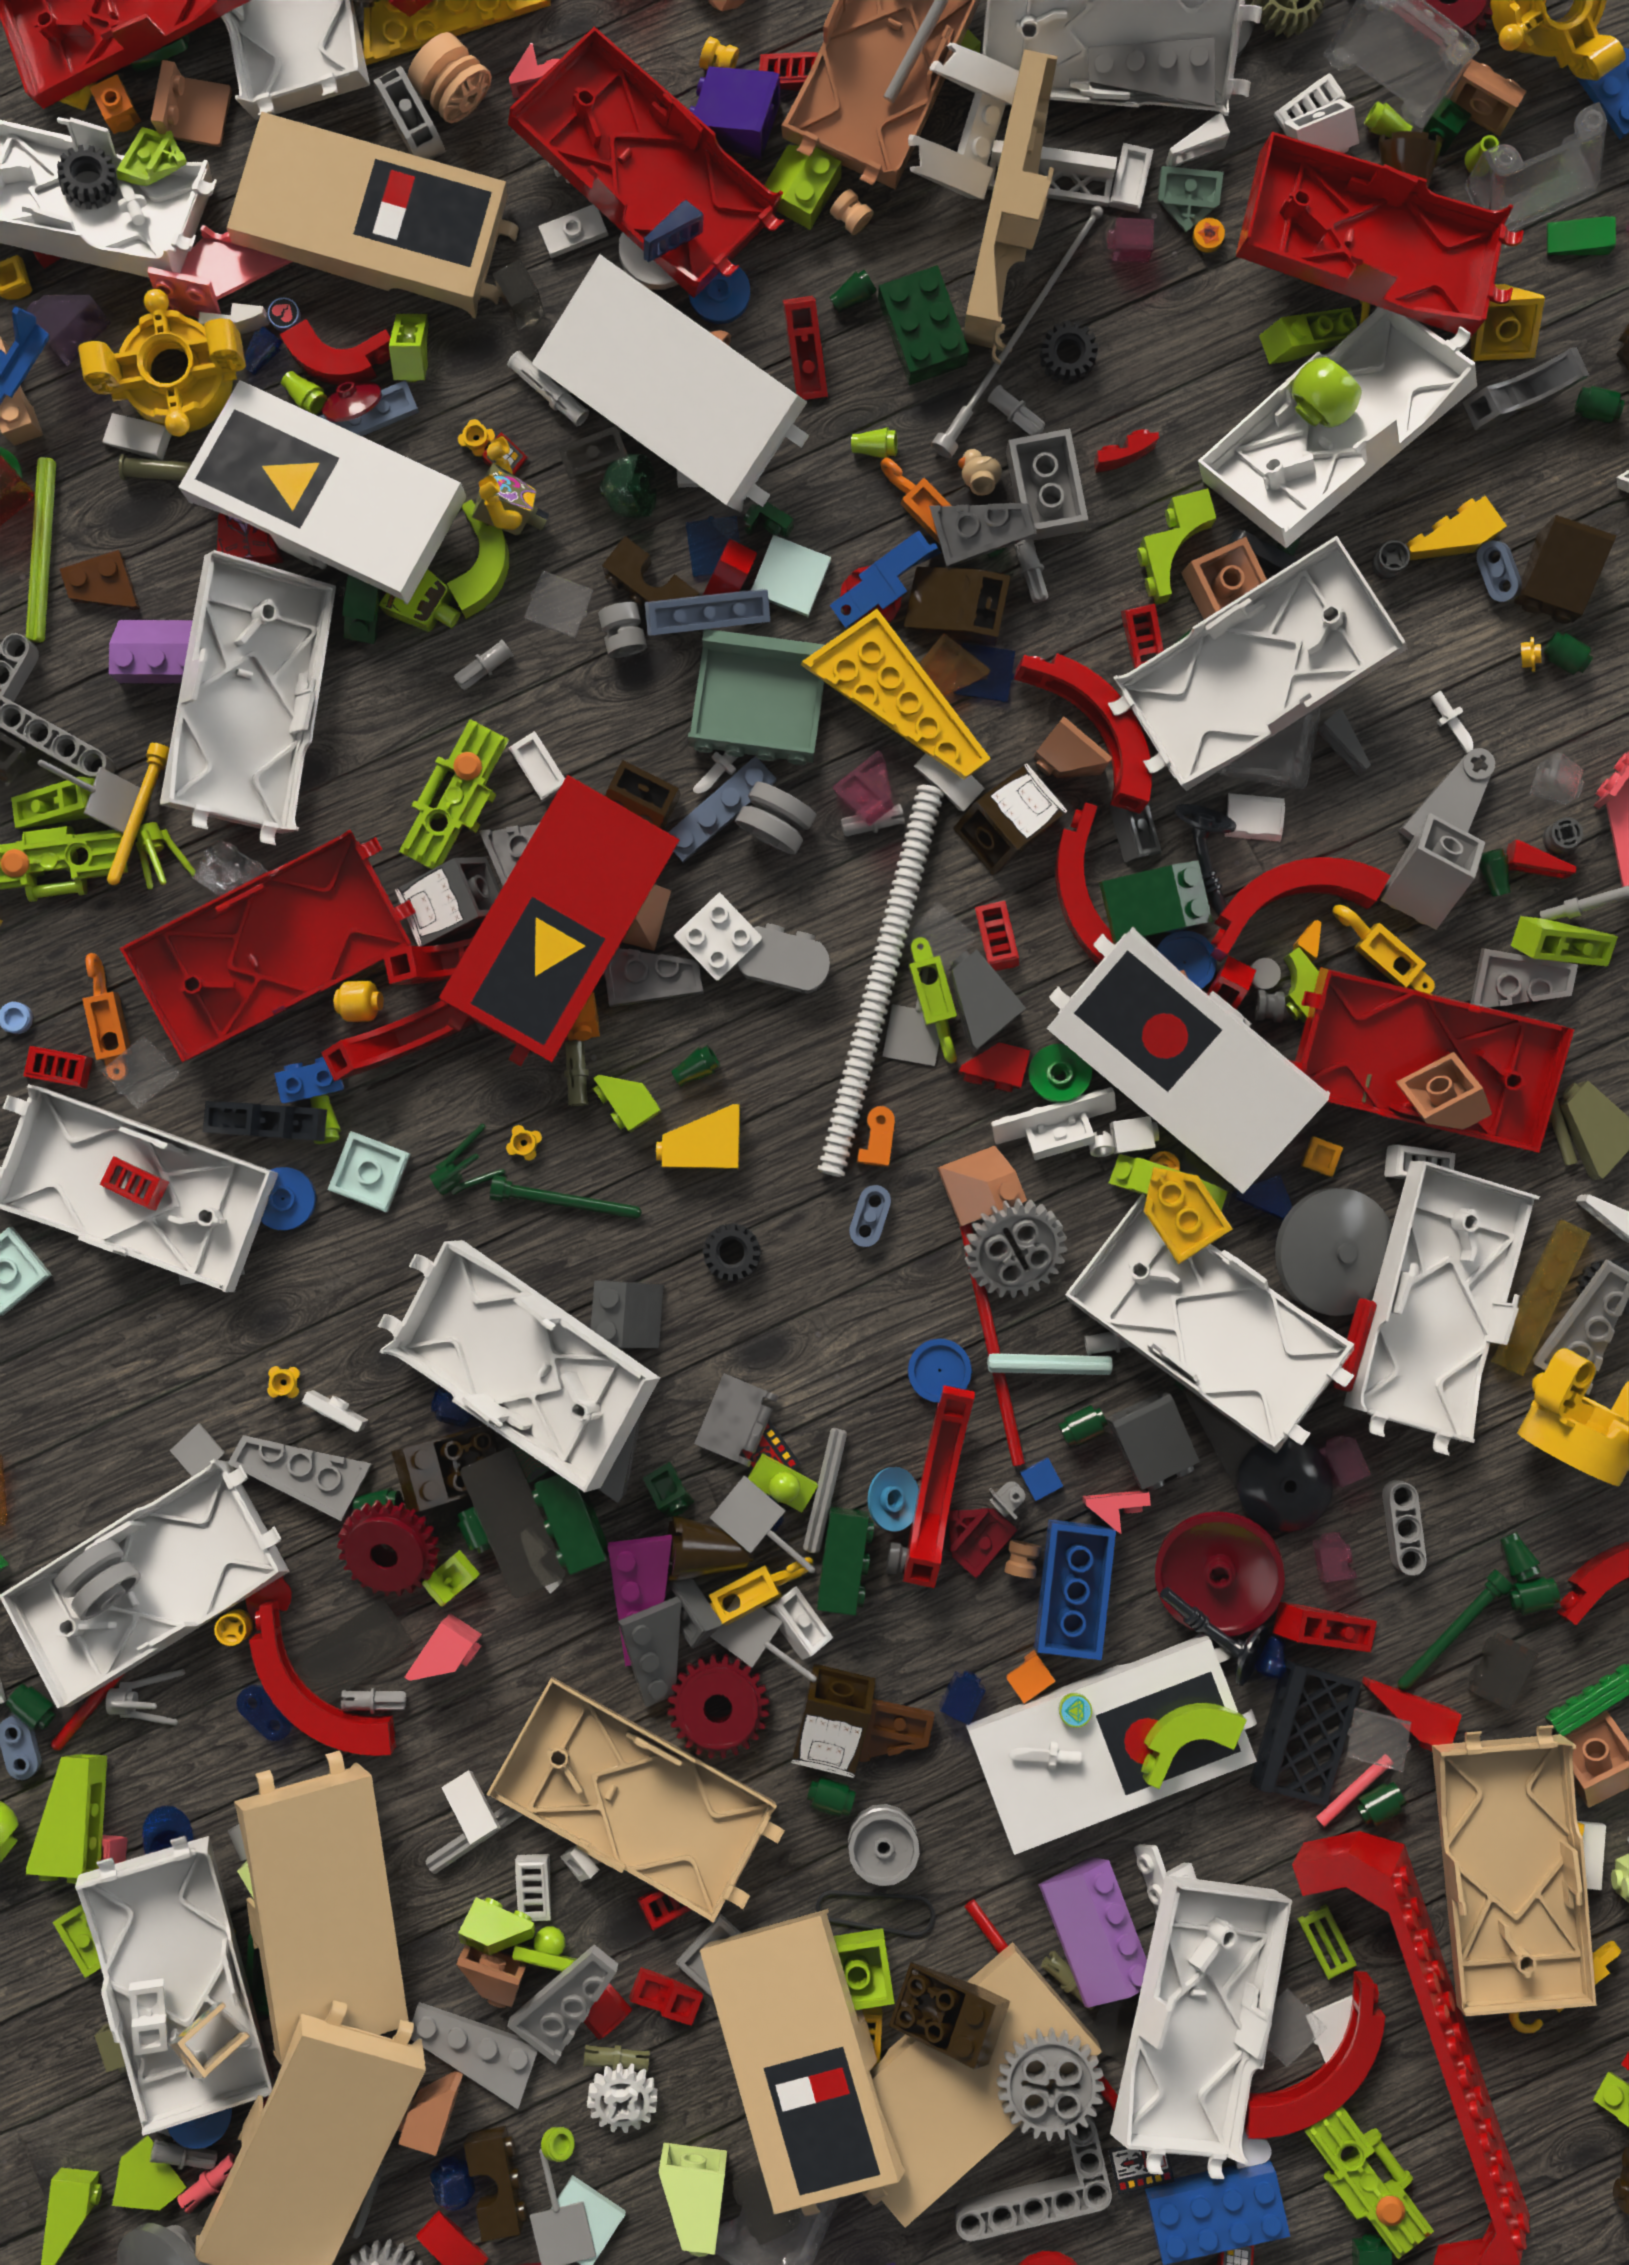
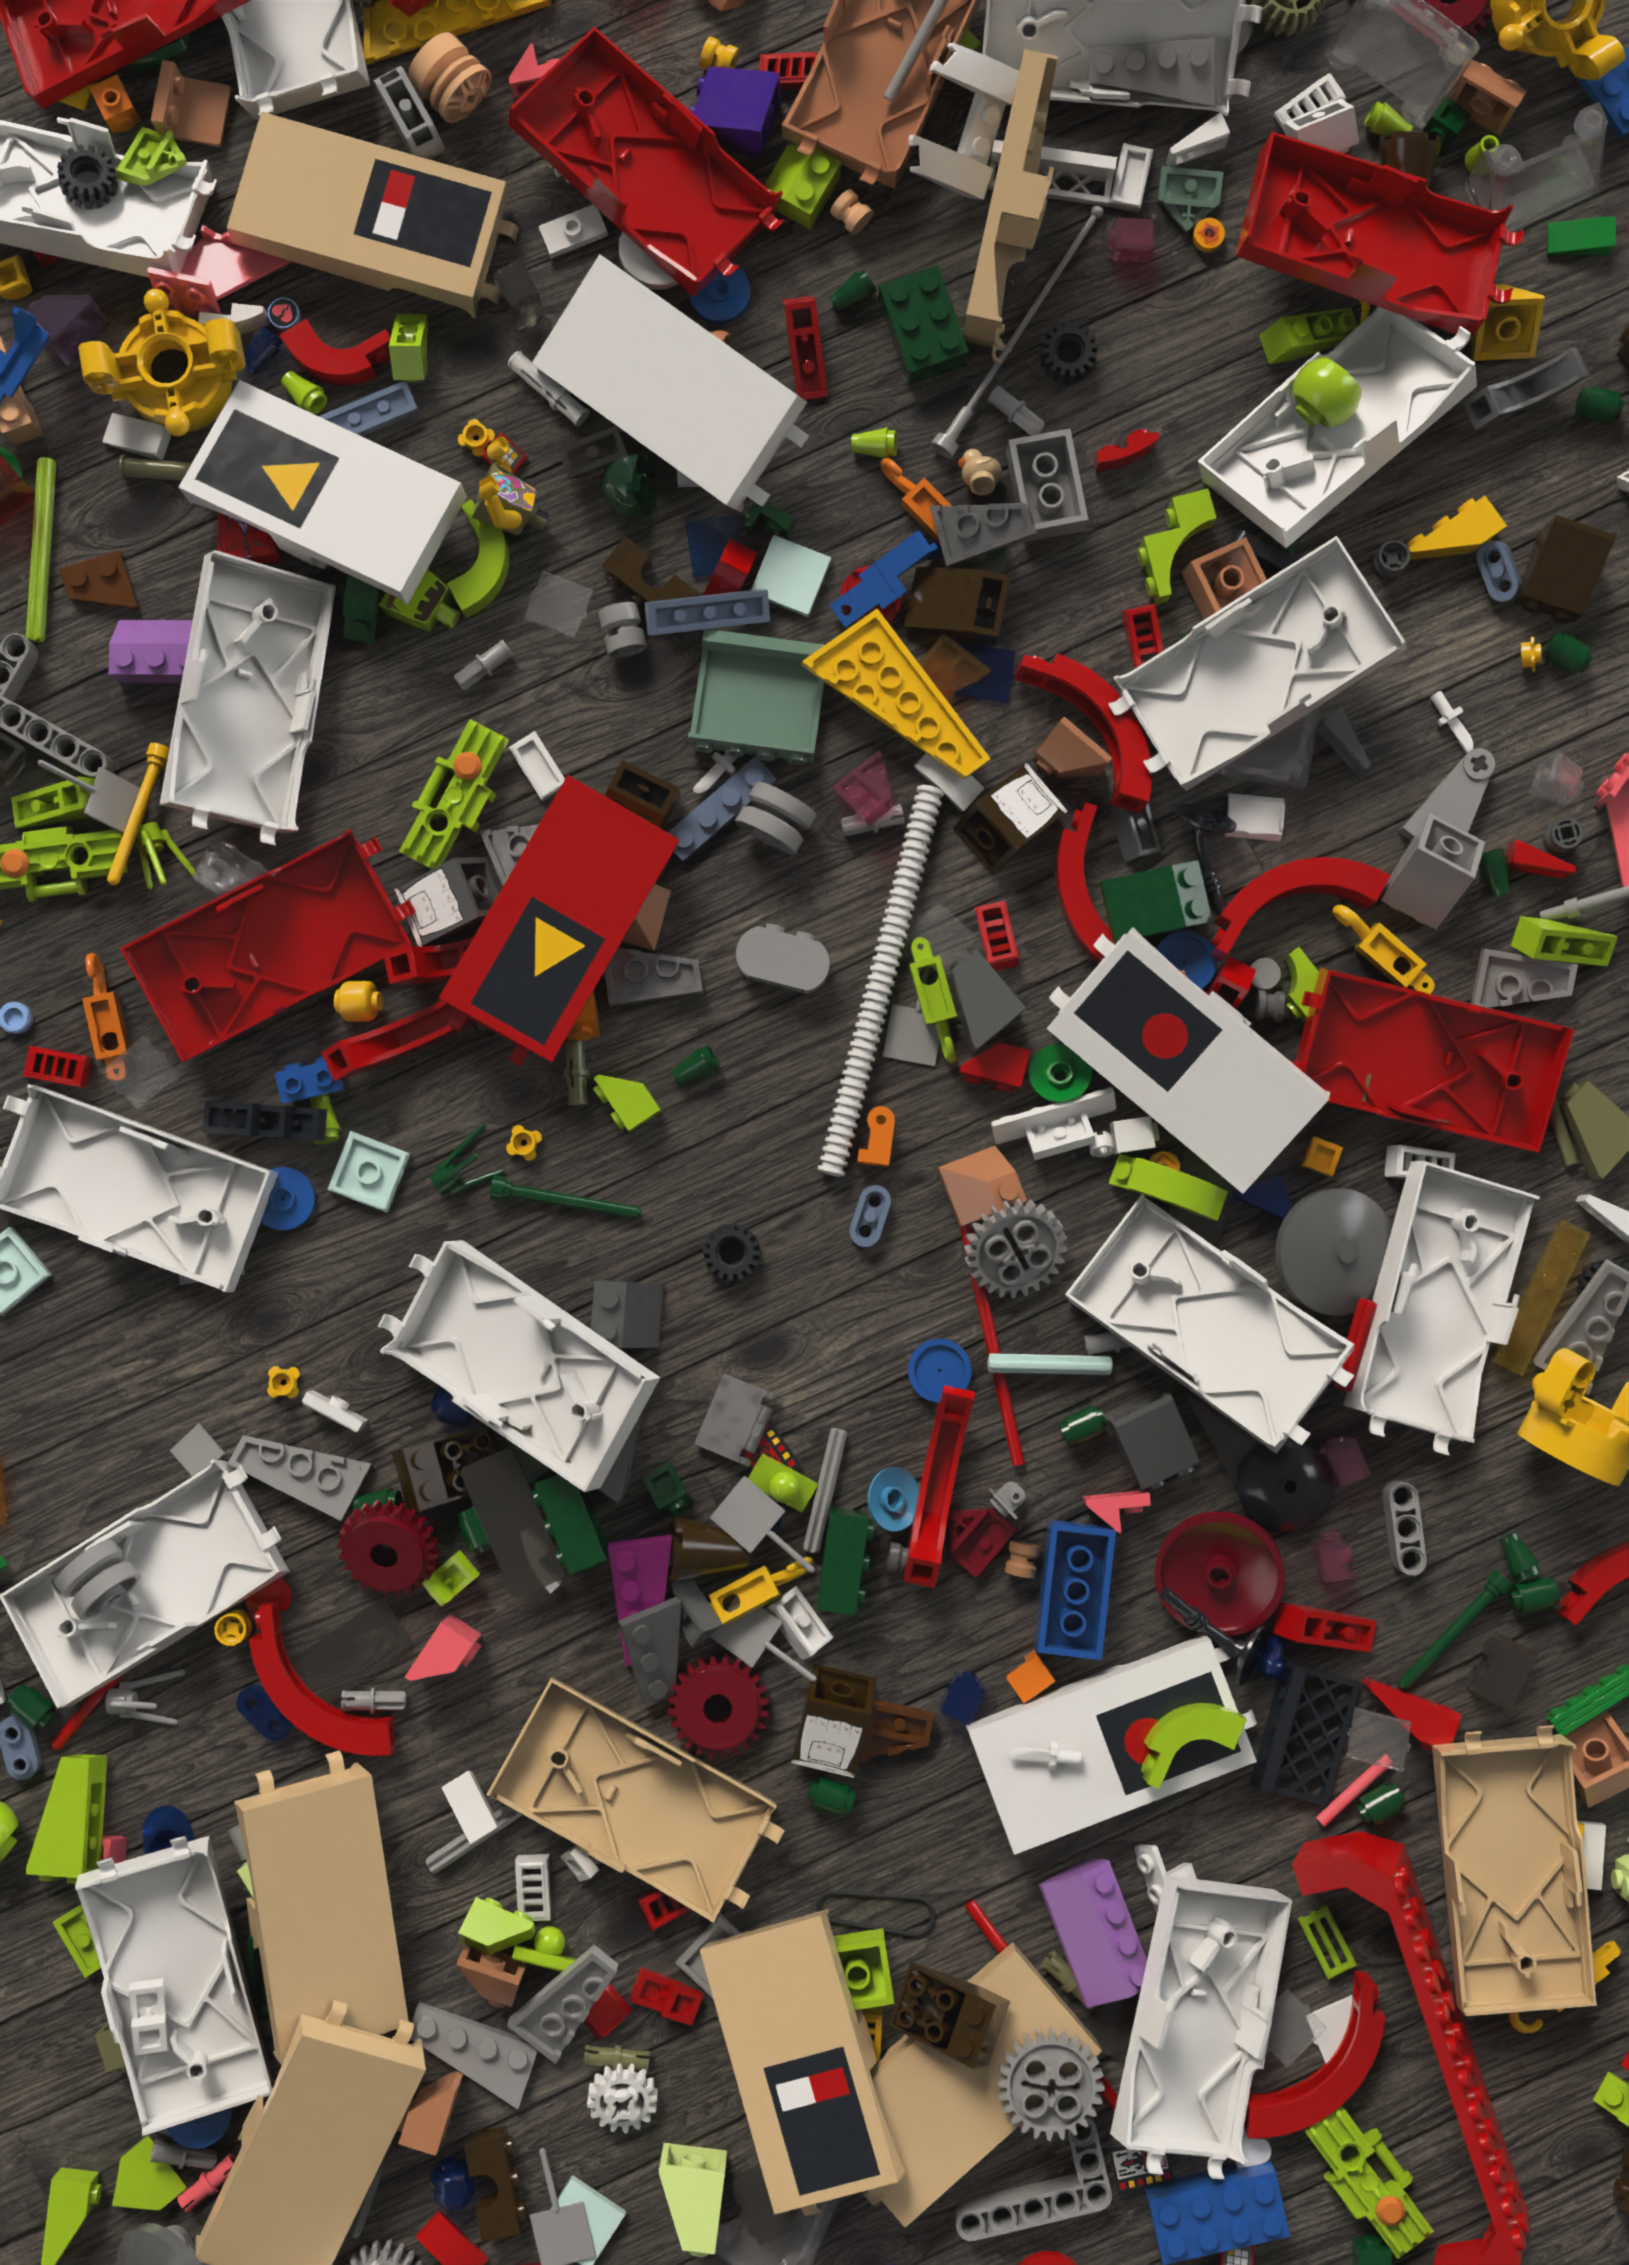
red slope [99,1156,169,1211] -> none
white piece [117,180,147,225] -> none
tan piece [169,2002,250,2078] -> none
dark red dish [322,382,382,422] -> none
lime tile [541,2127,575,2162] -> none
dark blue slope [644,200,704,263] -> none
yellow slope [656,1104,740,1169] -> none
white bracket [674,892,762,981] -> none
light grey wheel [848,1804,920,1886] -> none
light grey axle [1014,539,1048,603] -> none
blue tile [1020,1457,1063,1501] -> none
tile [1058,1693,1092,1728] -> none
yellow tile [1144,1167,1233,1264] -> none
light orange slope [1292,920,1321,962] -> none
nougat slope [1396,1052,1492,1130] -> none

